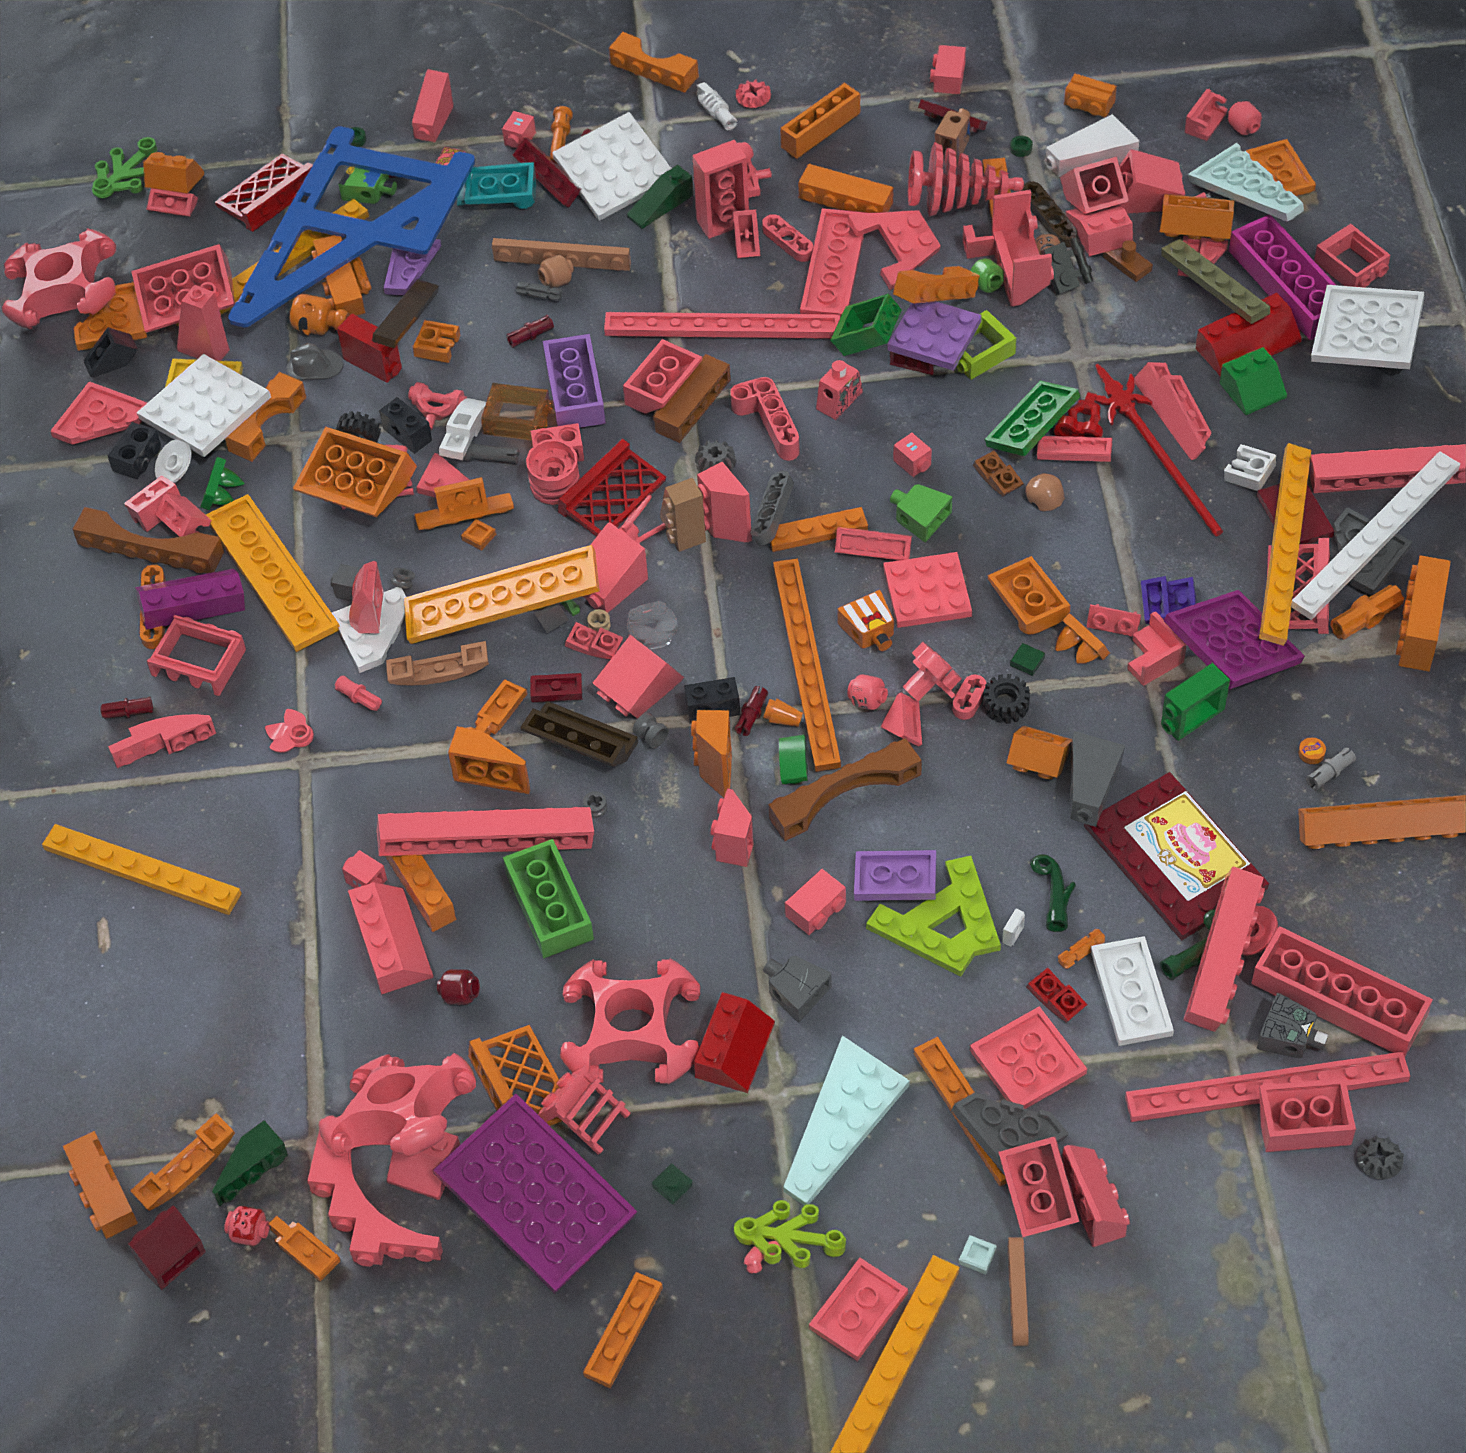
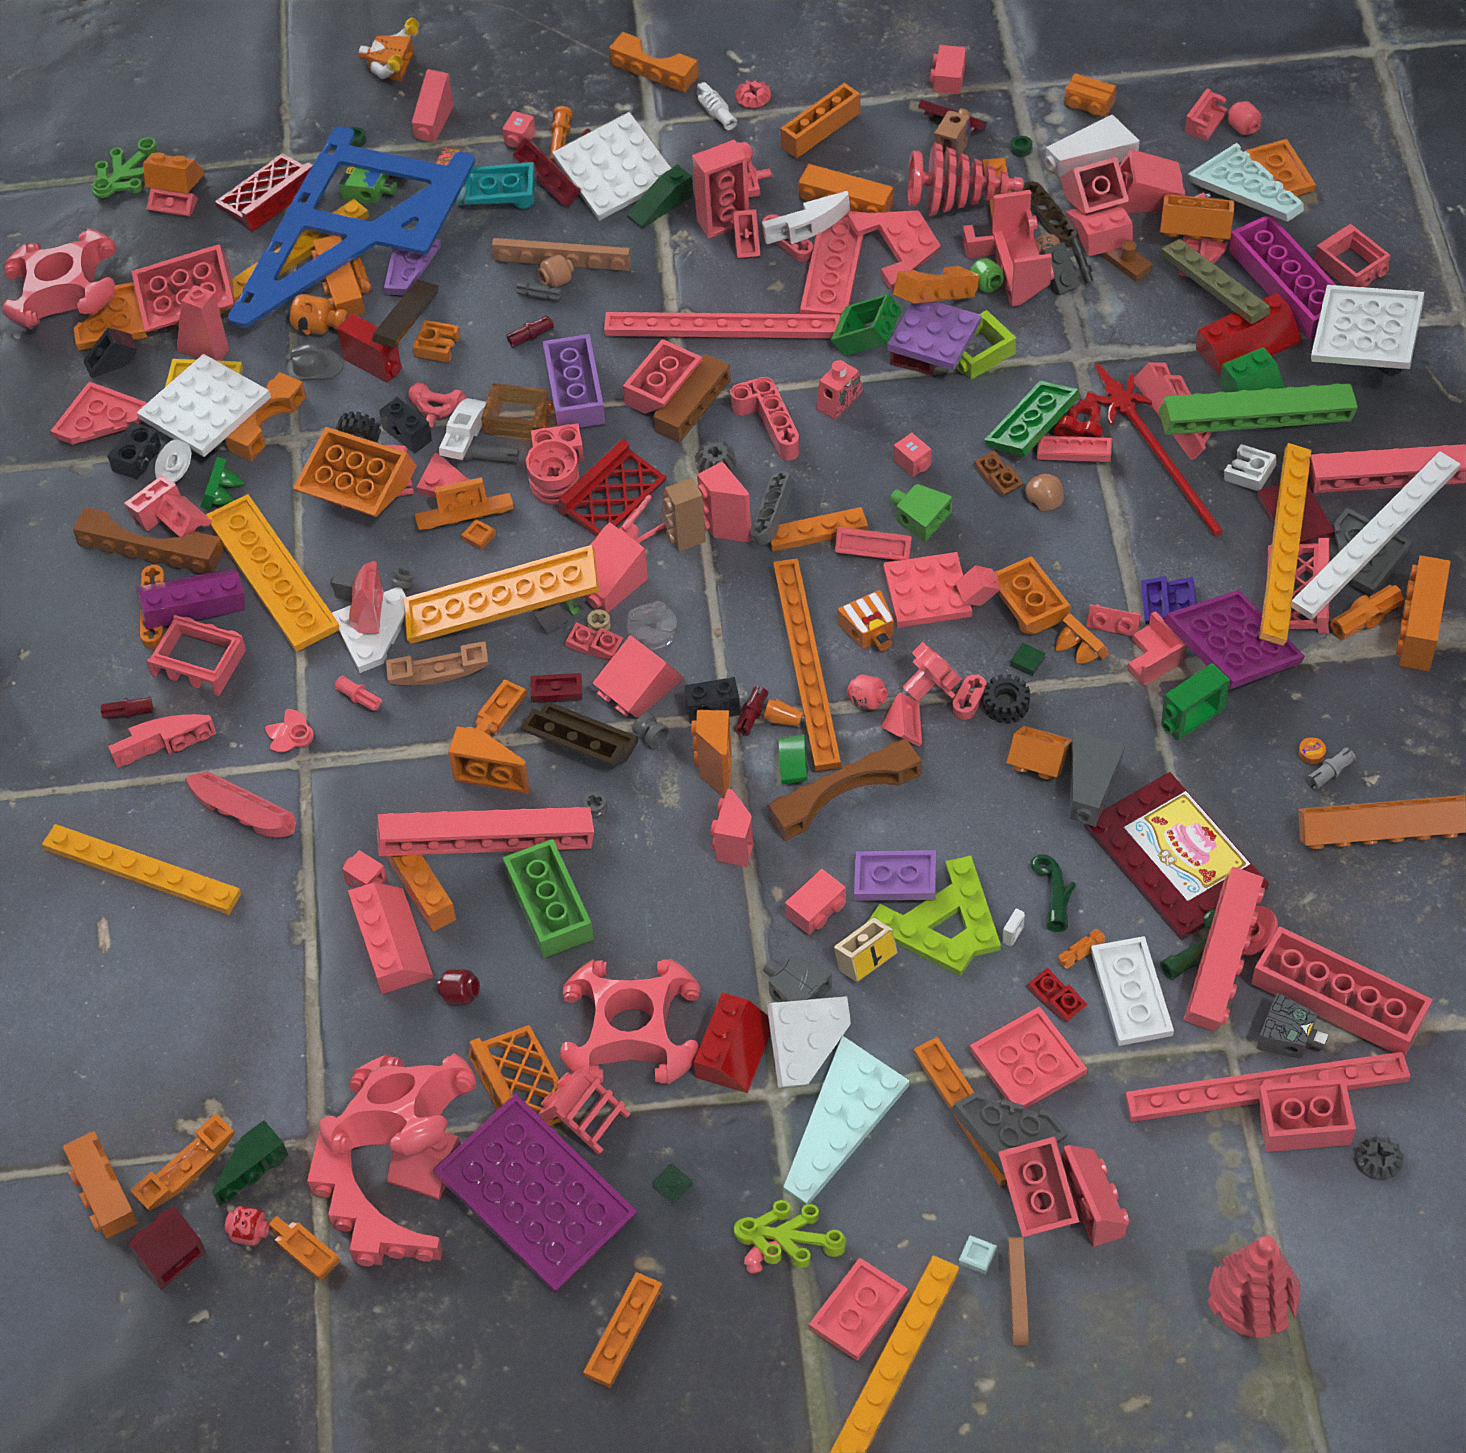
none -> coral brick [185,771,297,838]
none -> torso [359,17,420,81]
none -> white slope [762,191,850,244]
none -> white plate [767,996,851,1088]
none -> brick [834,918,898,982]
none -> coral brick [955,565,1001,606]
none -> bright green brick [1159,383,1358,435]
none -> coral plant [1208,1236,1301,1338]

